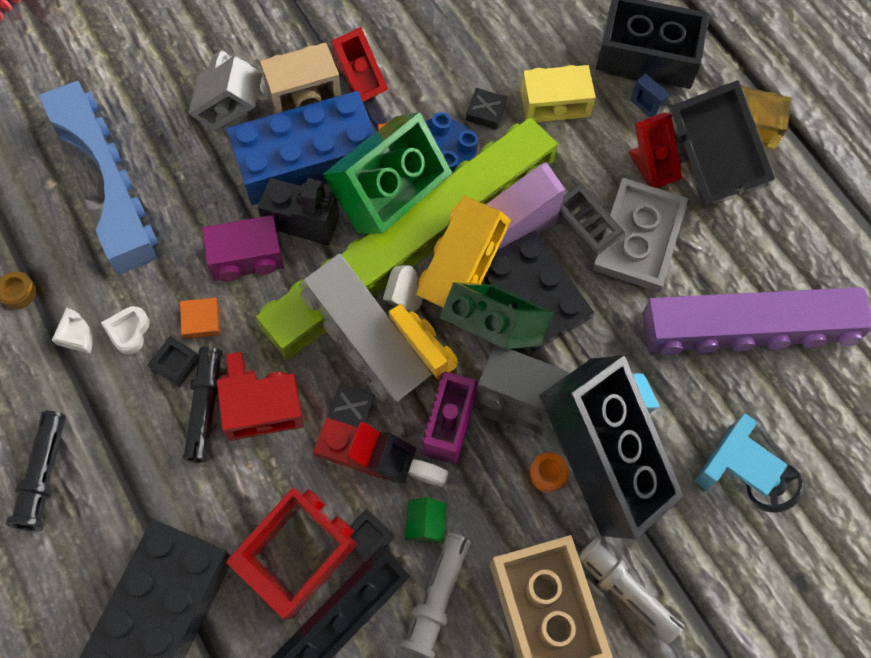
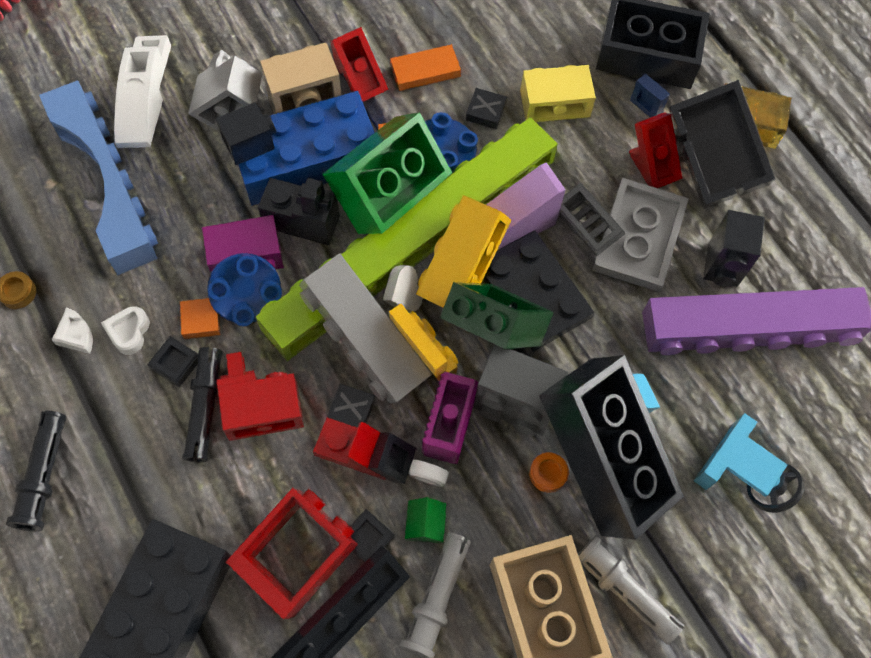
none -> white slope [114,35,171,148]
none -> blue dish [207,253,282,327]
none -> black brick [215,102,276,165]
none -> orange tile [390,44,461,91]
none -> black brick [703,210,765,287]

